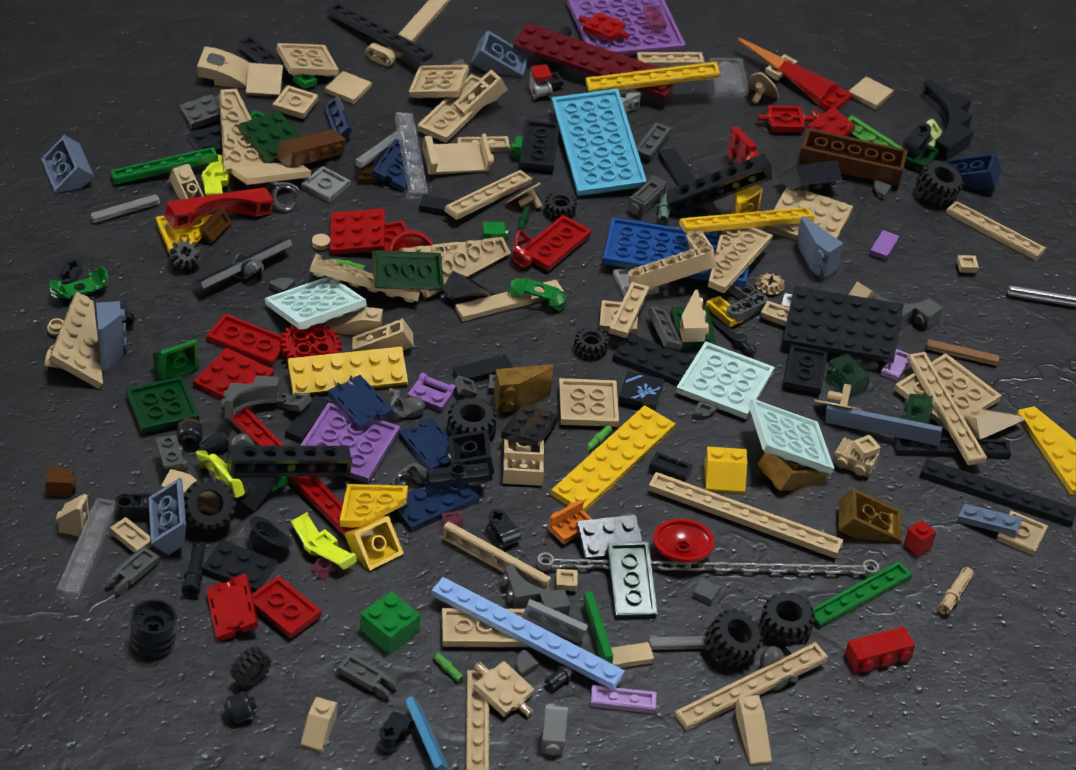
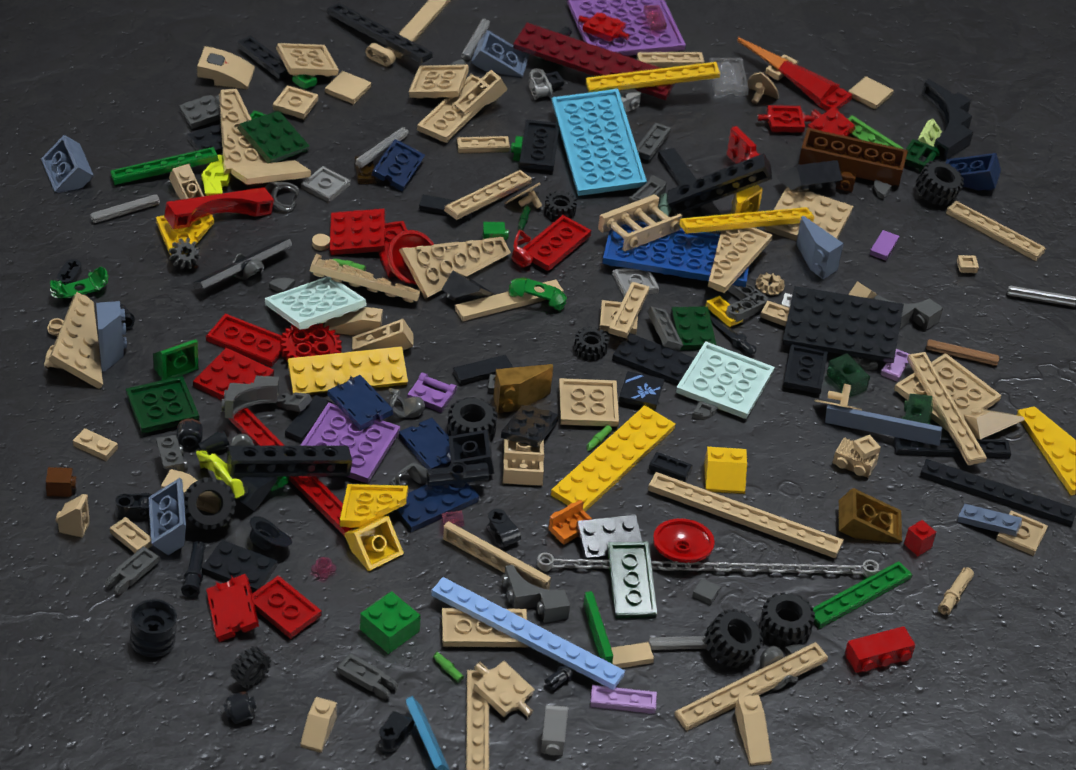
clear plate [57,498,115,598] -> none
reddish brown tile [199,208,231,244] -> none
tan tile [246,63,283,97] -> none
reddish brown brick [276,129,346,168] -> none
neon yellow plate [291,512,357,569] -> none
dark blue plate [324,96,353,138] -> none
dark green tile [372,251,444,290] -> none
clear plate [395,112,428,198] -> none
tan panel [422,133,494,175] -> none
dark grey tile [454,375,478,398] -> none
dark grey tile [516,649,538,677] -> none
light grey plate [522,599,588,644] -> none
red tile [530,65,552,82] -> none
tan plate [556,569,578,591] -> none
tan beam [628,230,716,289] -> none
tan slope [680,290,709,342] -> none
light aqua plate [748,399,834,474] -> none
pearl gold slope [758,452,828,491] -> none
black piece [902,123,932,156] -> none
none -> tan plate [73,428,118,461]
none -> light grey axle [462,19,490,61]
none -> tan fence [598,194,682,251]
none -> reddish brown bracket [836,171,856,192]

